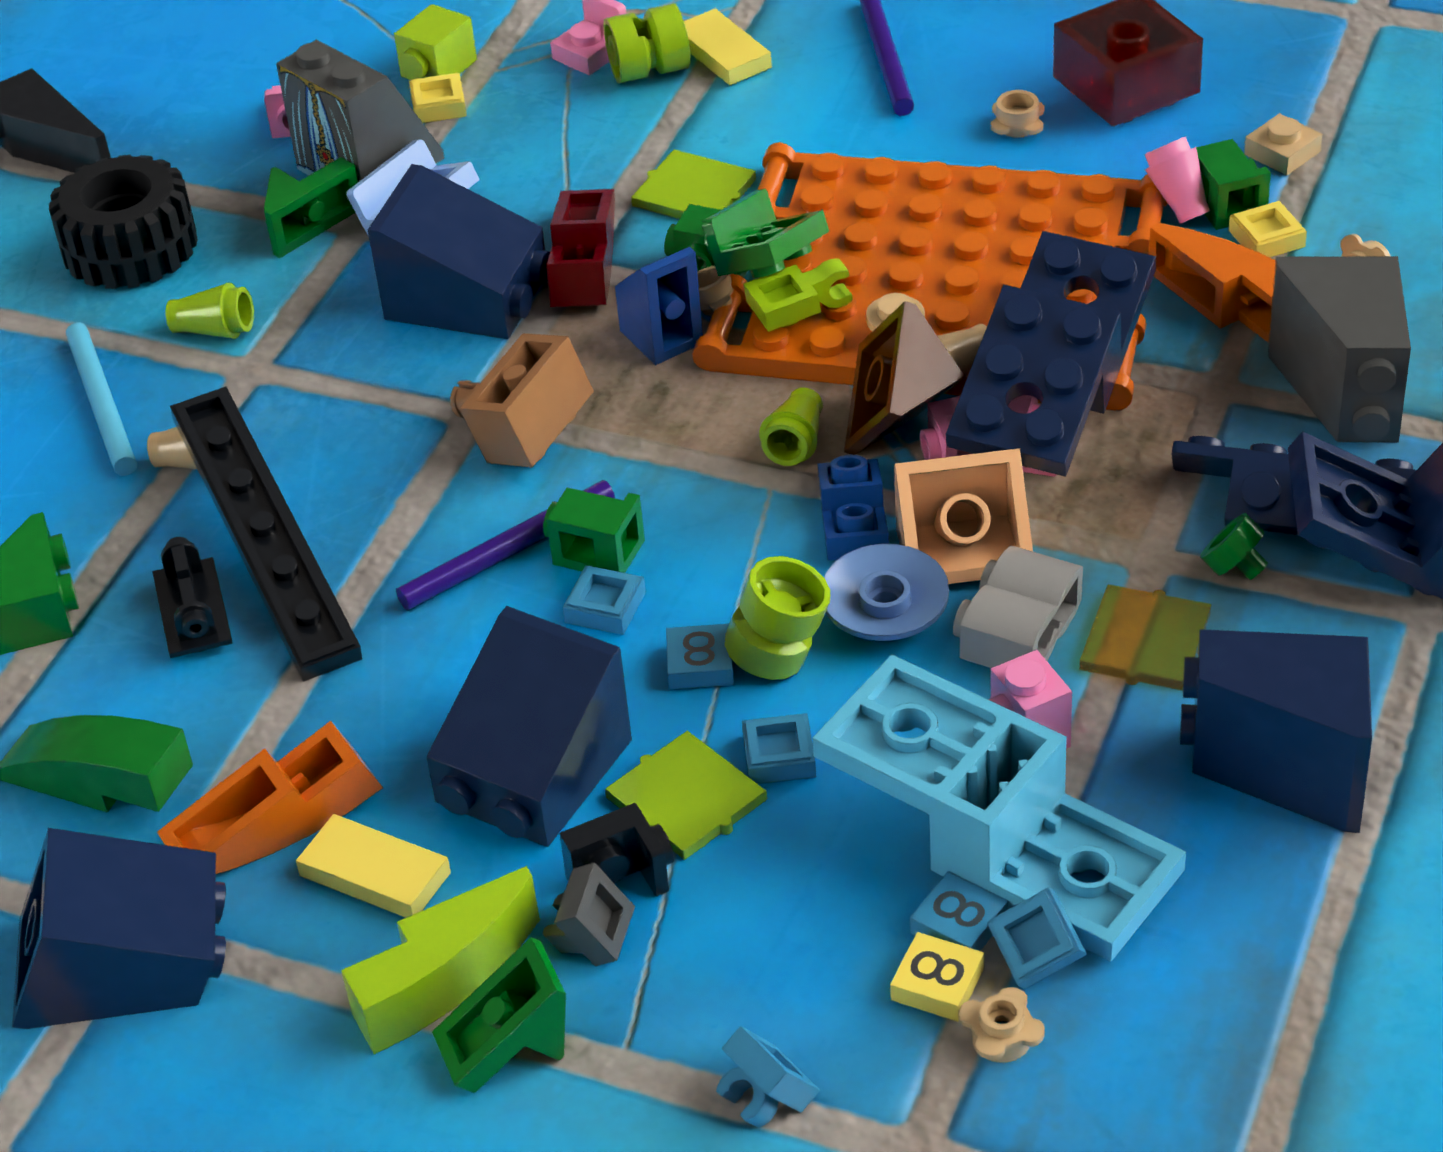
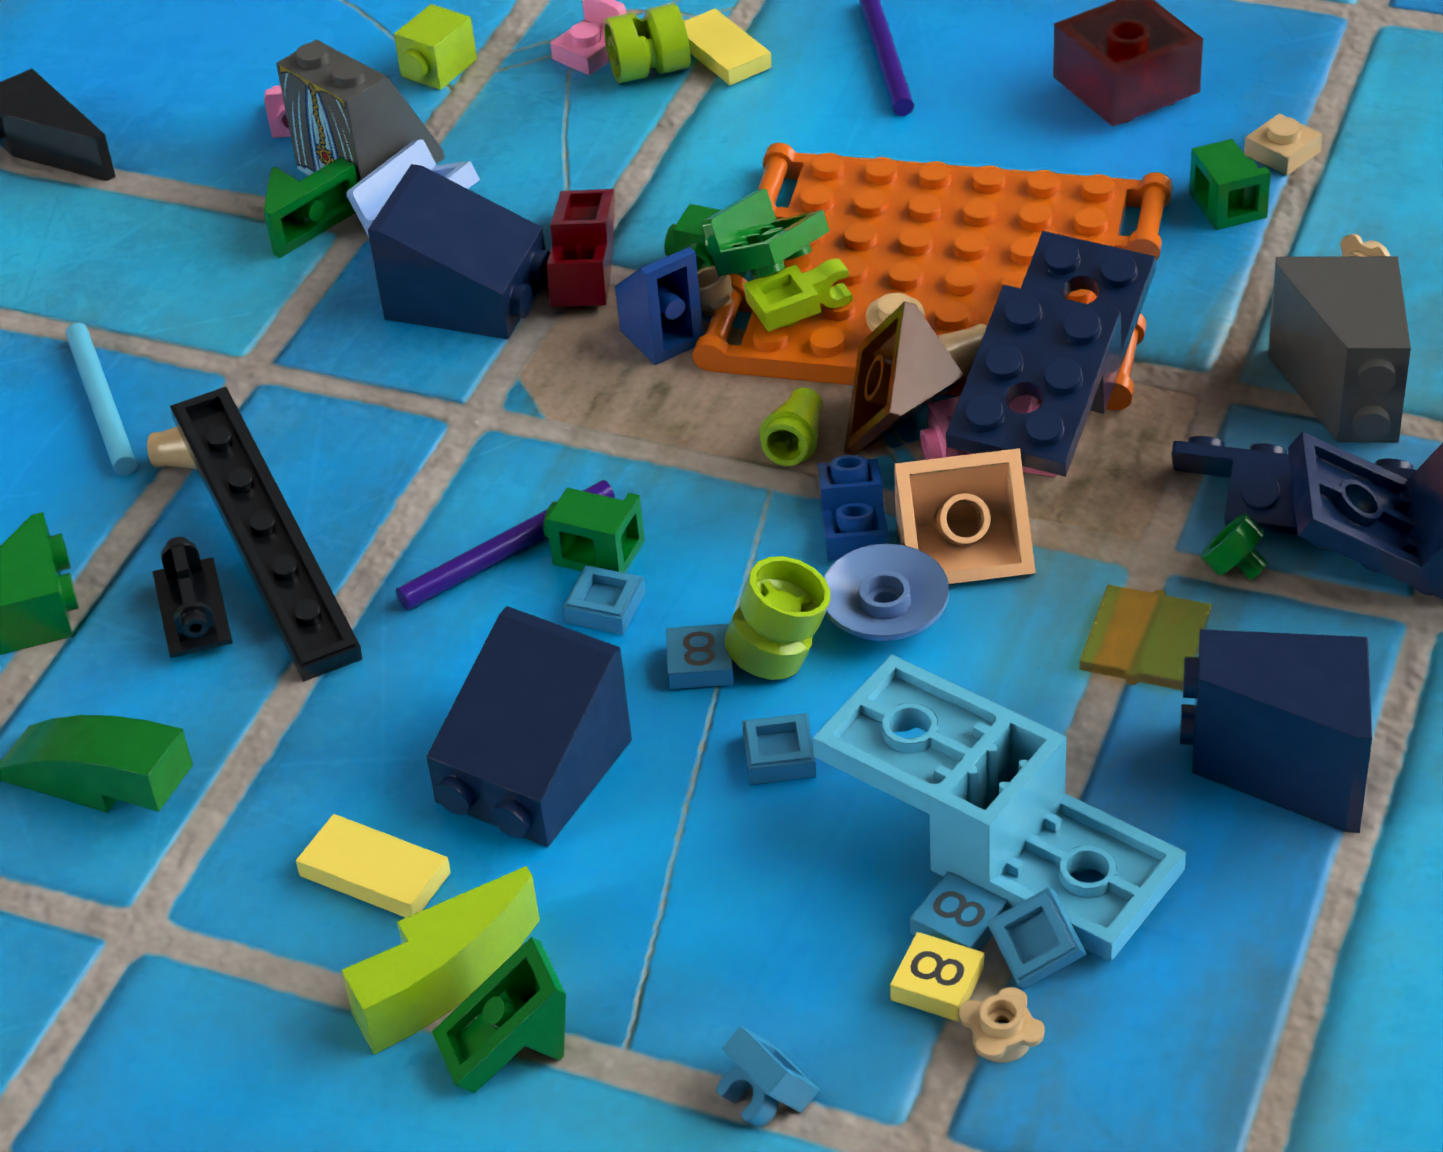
dark blue slope [12,828,226,1029] -> none
black tyre [49,155,197,289] -> none
orange slope [157,720,383,874] -> none
lime cone [165,283,254,339] -> none
light yellow tile [409,73,467,123] -> none
medium nougat brick [450,333,594,467] -> none
dark grey tile [543,862,635,966] -> none
black bracket [559,803,674,896] -> none
lime piece [605,731,767,860] -> none
lime piece [631,149,756,219] -> none
light grey brick [953,545,1083,668] -> none
bright pink brick [988,650,1072,749] -> none
tan plate [991,90,1044,138] -> none
bright pink cone [1144,137,1210,224] -> none
orange slope [1149,223,1275,343] -> none
light yellow tile [1229,201,1307,258] -> none

